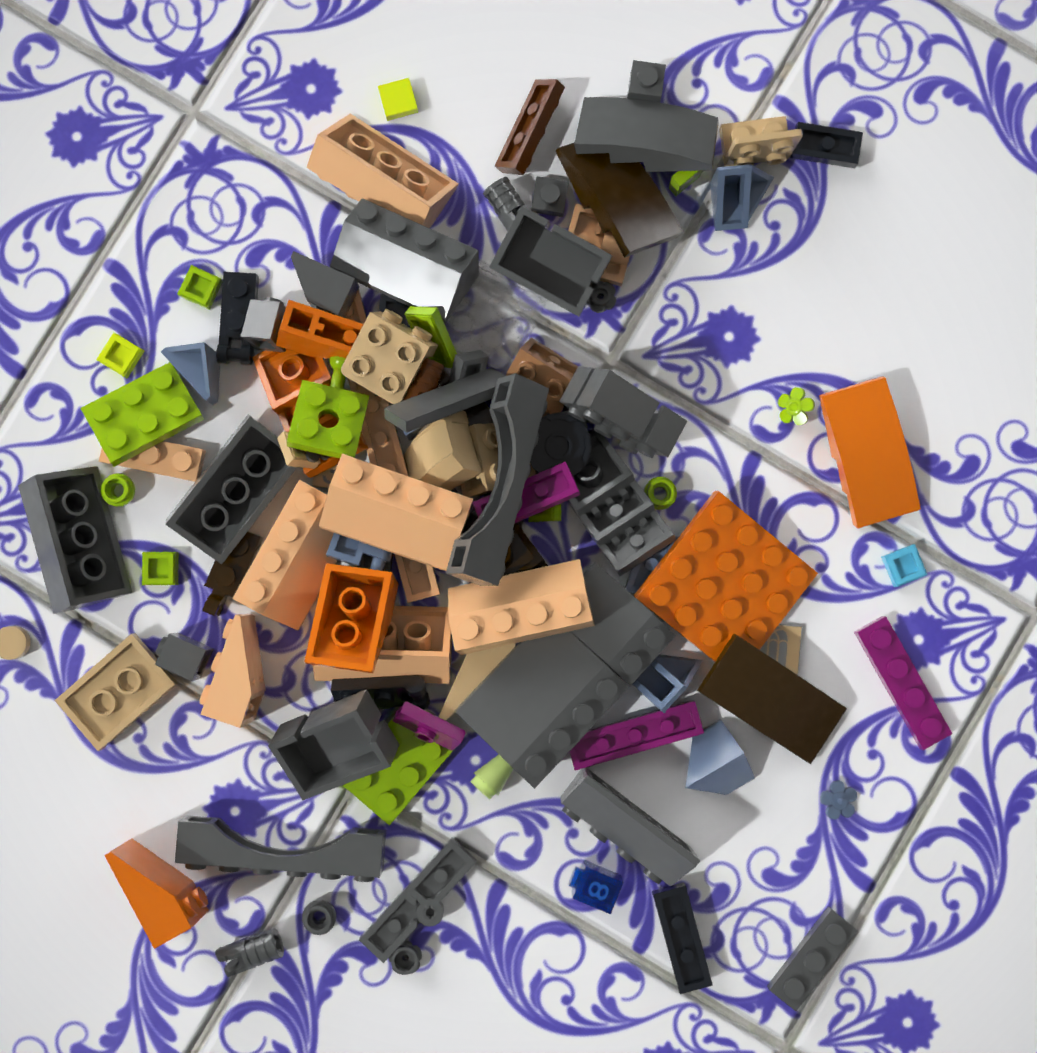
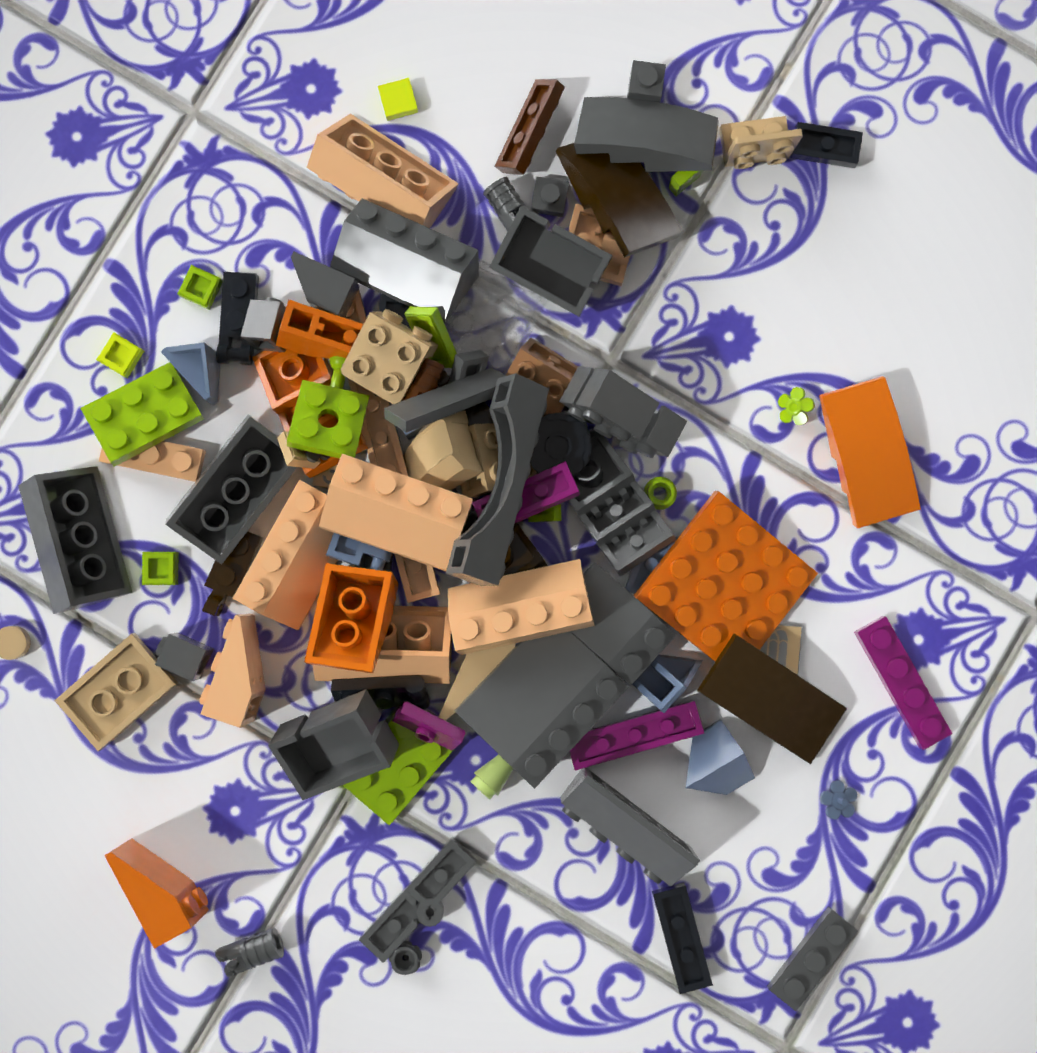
lime plate [101,473,135,507] -> none
dark grey arch [175,816,386,882] -> none
dark grey plate [302,900,337,935] -> none
clear blue brick [568,860,624,915] -> none
dark grey plate [587,281,616,313] -> none
sand blue slope [710,164,774,231] -> none
medium azure tile [881,544,928,587] -> none

